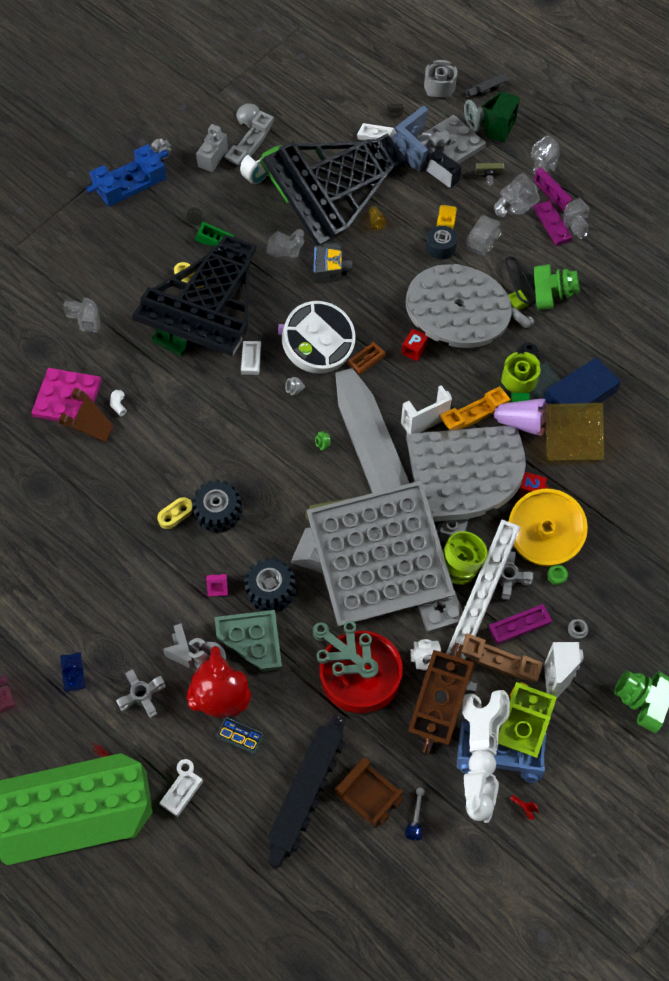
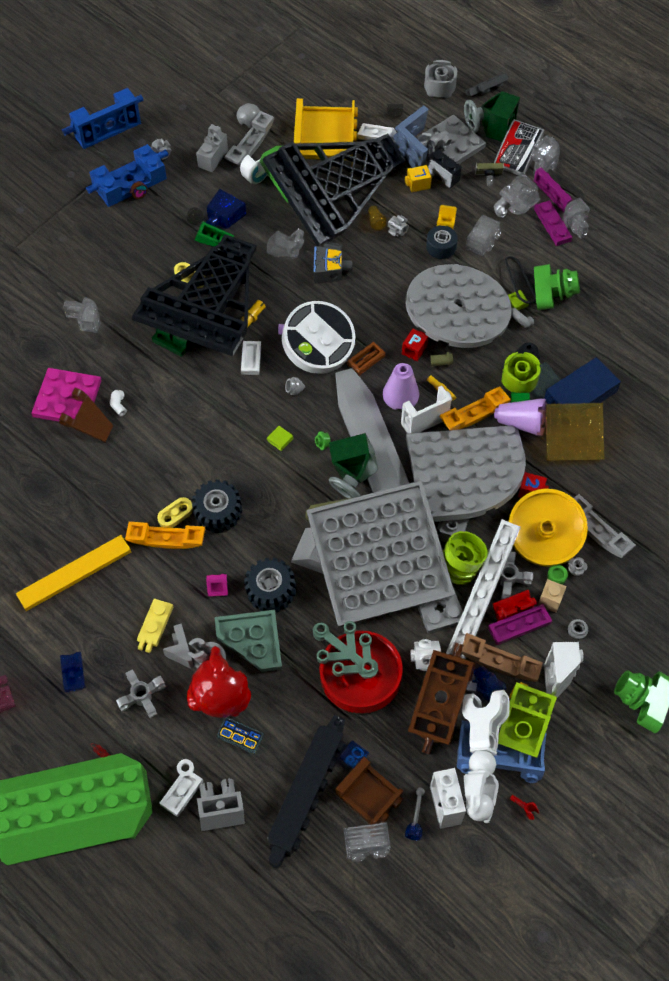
none -> yellow tile [16,535,131,611]
none -> blue brick [62,88,144,149]
none -> light orange slope [125,522,205,549]
none -> reddish brown tile [130,181,148,199]
none -> light yellow hinge [137,599,173,653]
none -> light grey brick [197,778,245,831]
none -> clear blue torso [206,189,246,229]
none -> yellow pin [241,300,266,328]
none -> lime tile [267,426,293,451]
none -> yellow panel [294,98,358,160]
none -> dark green piece [329,433,378,498]
none -> clear blue tile [339,740,369,768]
none -> clear brick [343,822,391,862]
none -> lavender cone [383,363,419,410]
none -> light grey gear [388,215,409,237]
none -> yellow brick [405,165,432,193]
none -> yellow piece [427,375,456,400]
none -> olive pin [430,352,453,367]
none -> white window [430,768,466,829]
none -> clear blue hips [472,666,507,702]
none -> red hinge [492,590,537,622]
none -> slope [494,119,544,177]
none -> tan brick [538,579,567,613]
none -> light grey plate [568,557,587,576]
none -> light grey slope [574,494,636,558]

